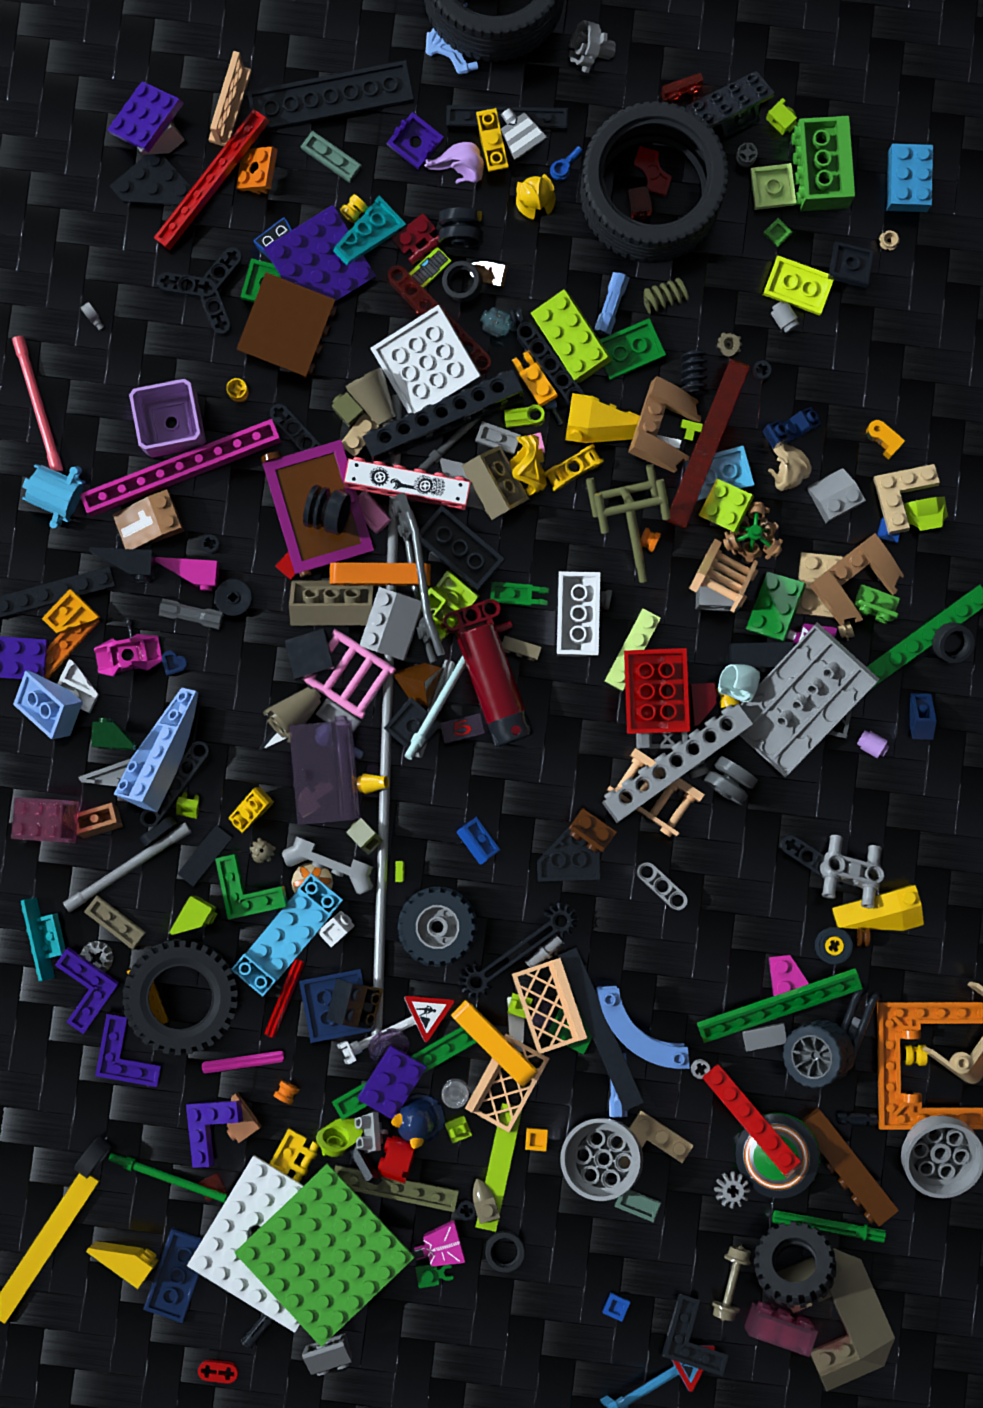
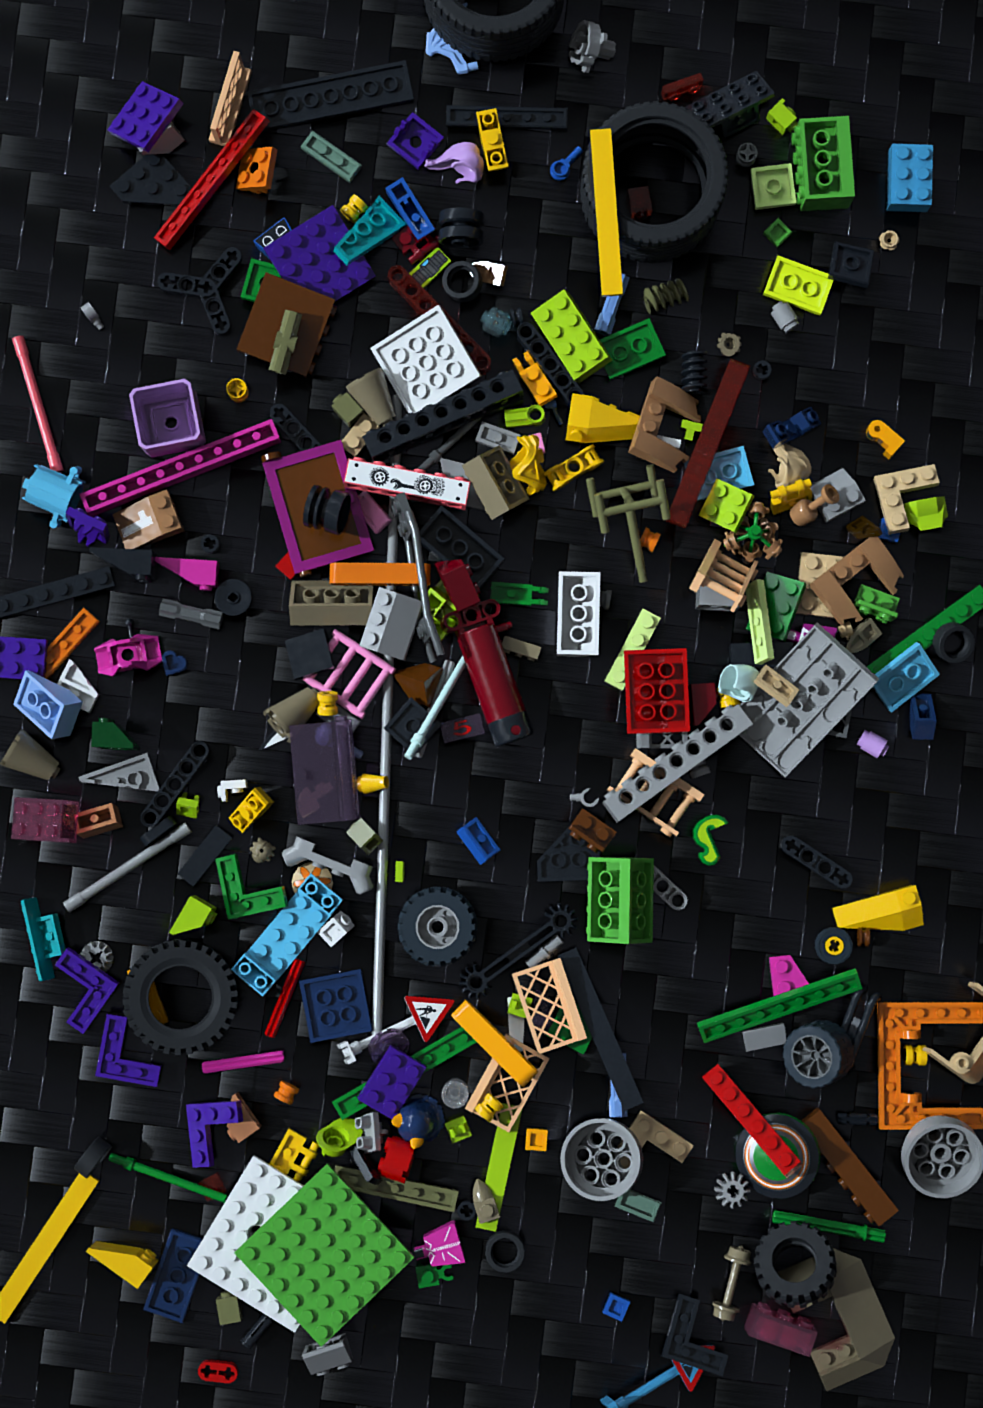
light orange wing [42,589,100,633] -> none
dark tan tile [84,895,147,950] -> none
light blue wedge [114,688,198,812] -> none
black slope [326,979,383,1030] -> none
torso [501,107,547,161] -> none
yellow helmet [516,174,556,219] -> none
medium blue fence [596,986,690,1069] -> none
red tile [633,146,672,198] -> none
light grey bush [691,1059,710,1079] -> none
dark grey wheel [704,756,758,805] -> none
light grey piece [820,835,884,909] -> none
none -> dark tan cone [0,729,61,781]
none -> dark purple piece [66,507,110,547]
none -> olive brick [216,1291,243,1325]
none -> white bracket [217,779,248,802]
none -> olive piece [269,310,302,375]
none -> yellow wheel [317,691,338,716]
none -> blue slope [385,177,435,241]
none -> dark red slope [435,559,481,611]
none -> yellow wheel [475,1093,504,1122]
none -> light grey piece [570,788,599,807]
none -> bright green brick [586,857,654,944]
none -> yellow tile [590,128,623,297]
none -> animal [692,815,729,866]
none -> yellowish green plate [745,579,774,665]
none -> tan plate [754,665,799,707]
none -> yellow plate [770,479,812,515]
none -> medium nougat piece [790,484,839,526]
none -> dark brown tile [846,515,882,539]
none -> dark tan plate [846,617,882,653]
none -> medium azure plate [873,642,940,713]

